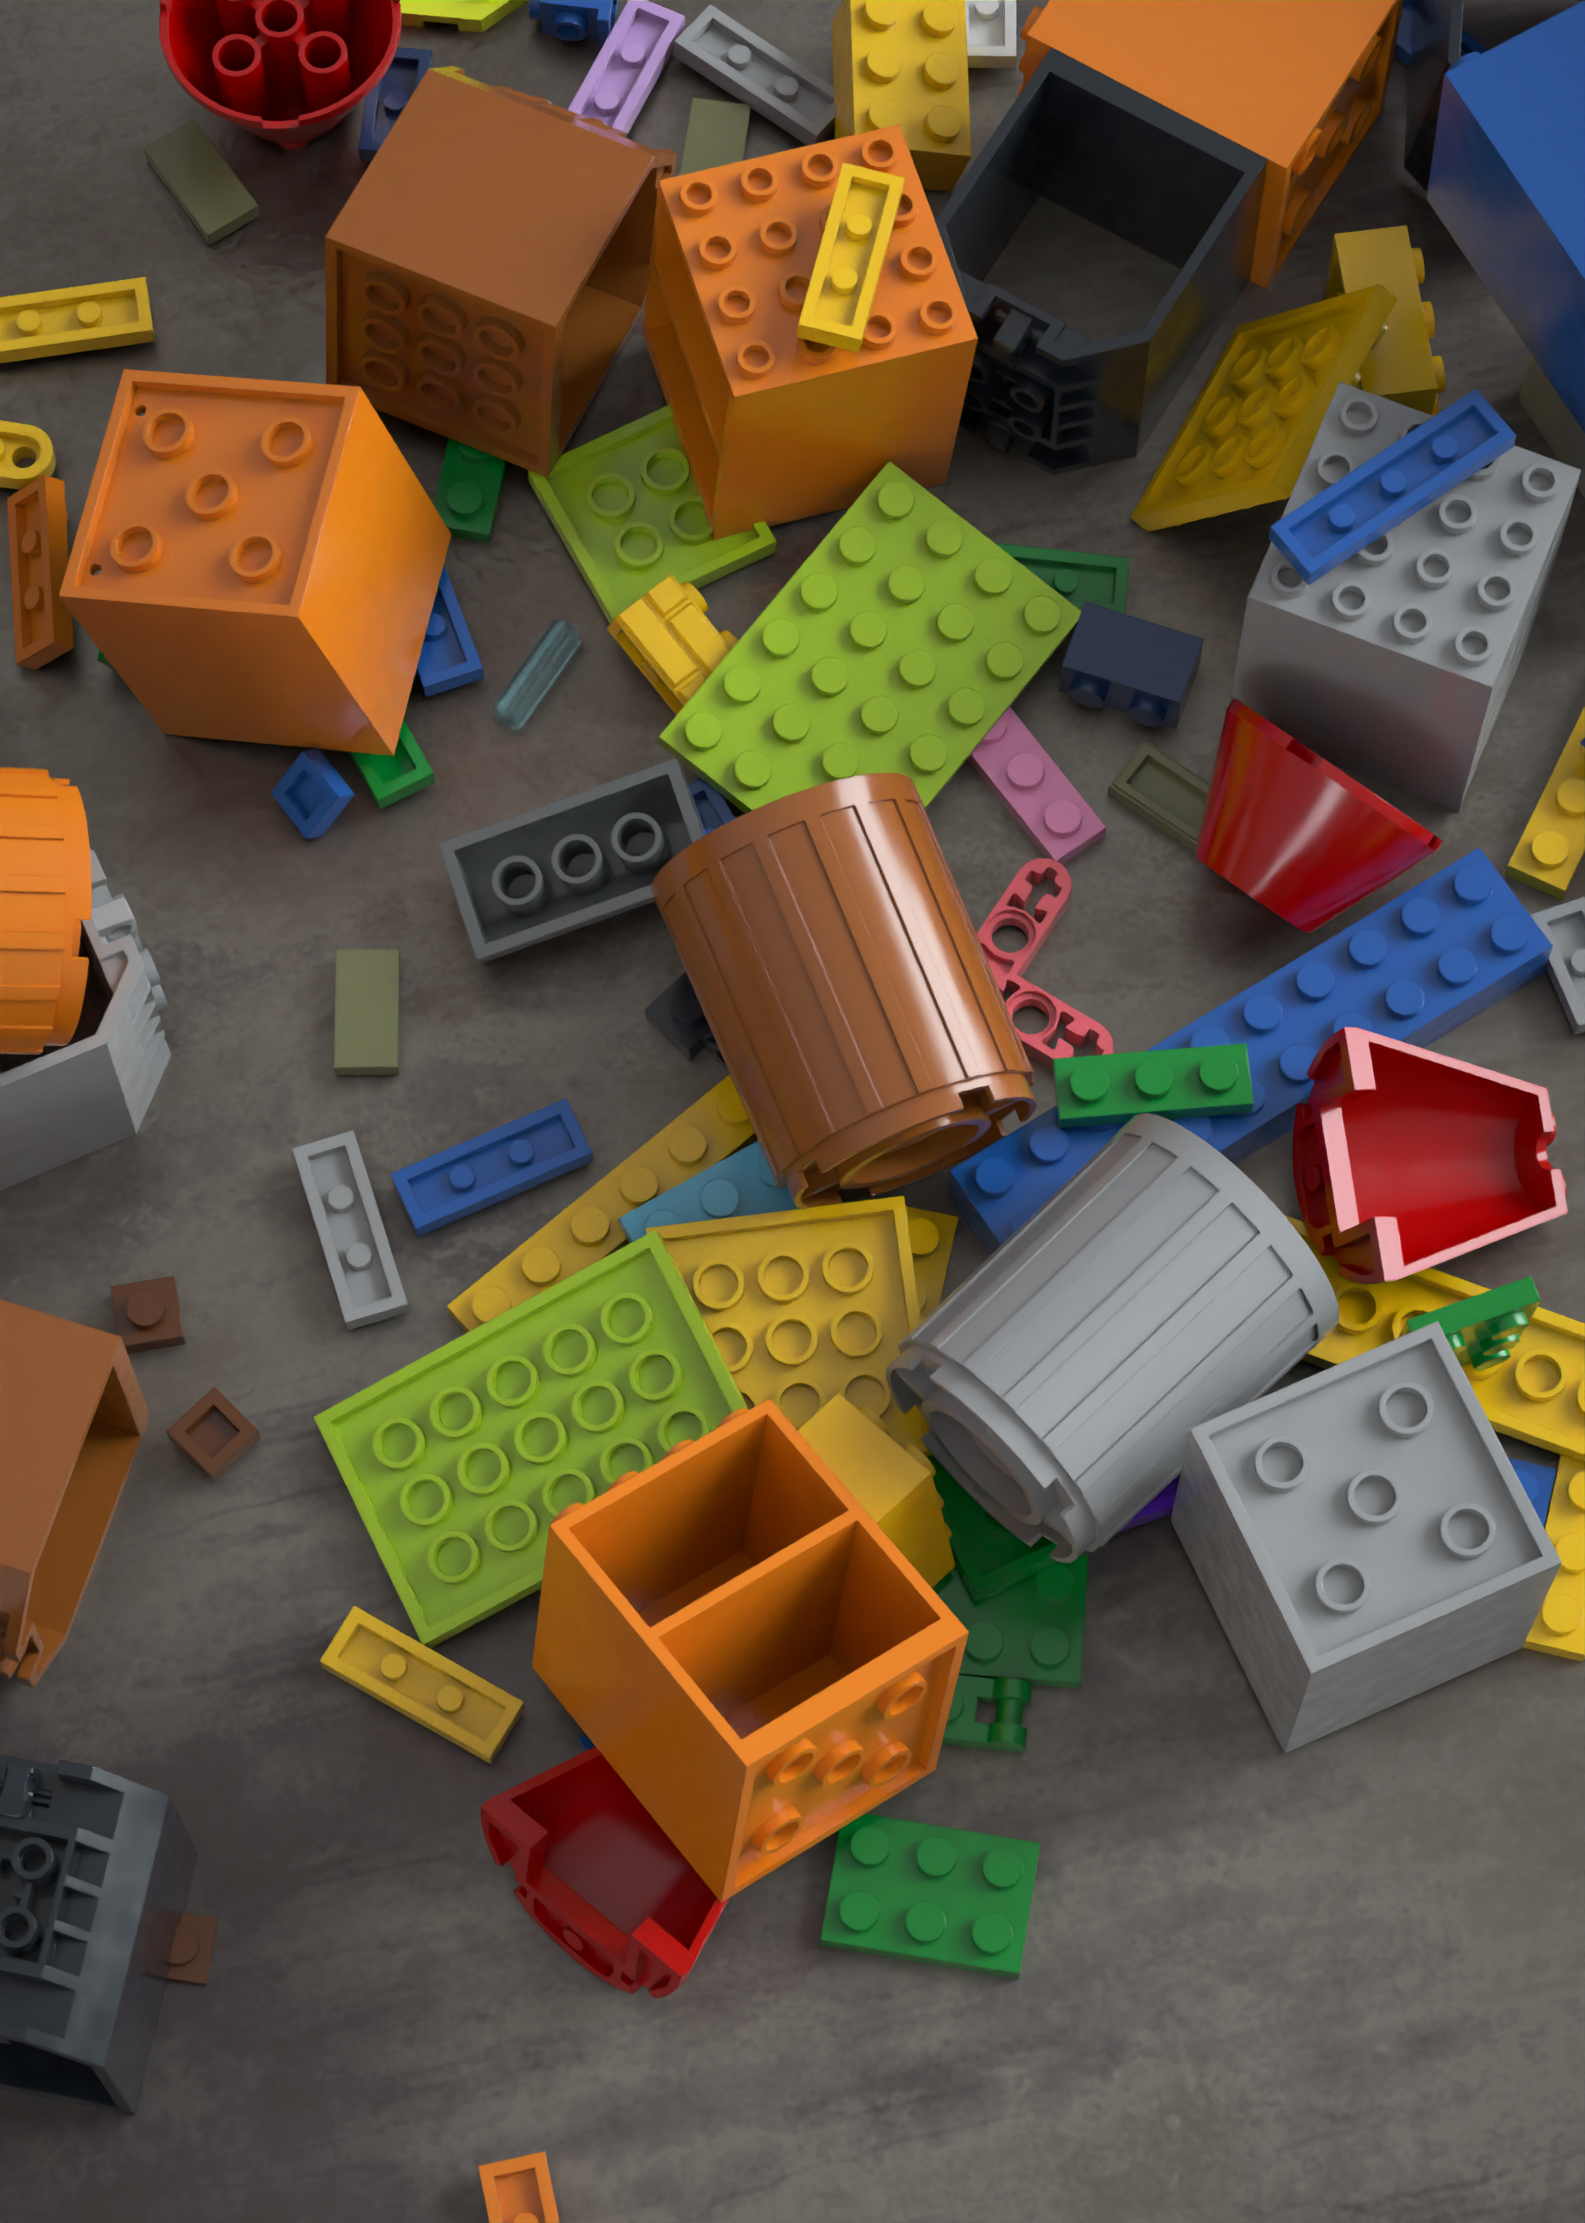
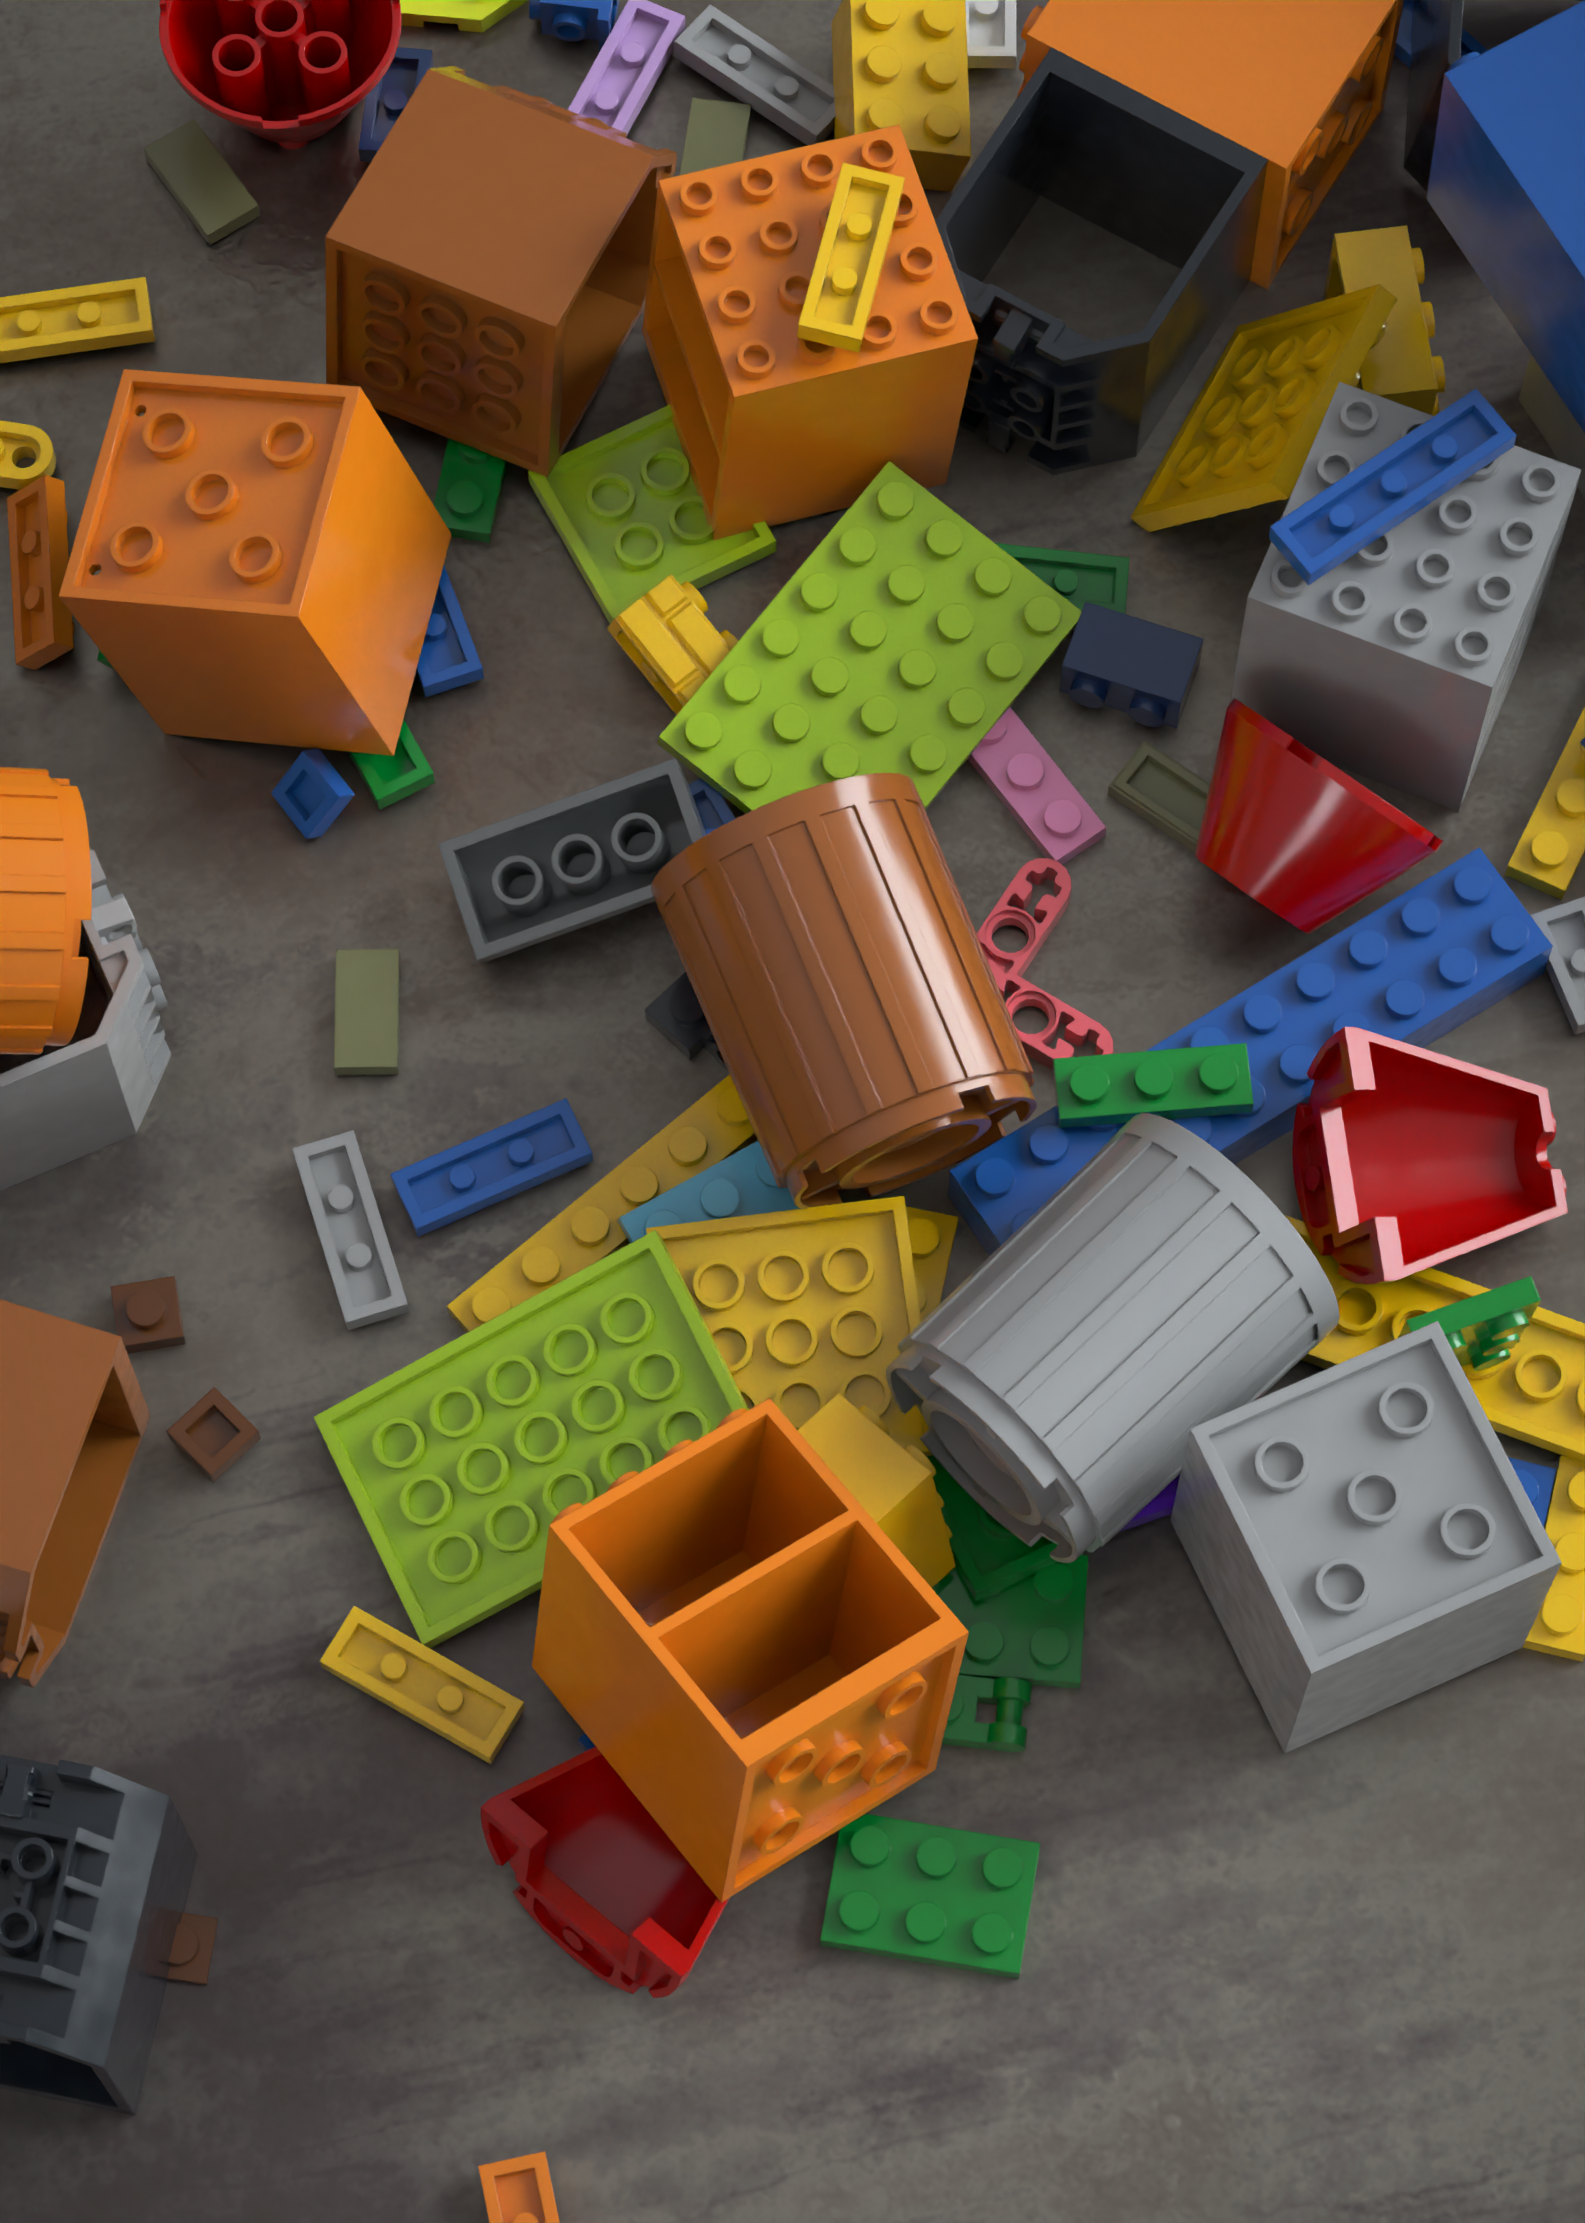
clear light blue axle [493,619,582,730] -> none

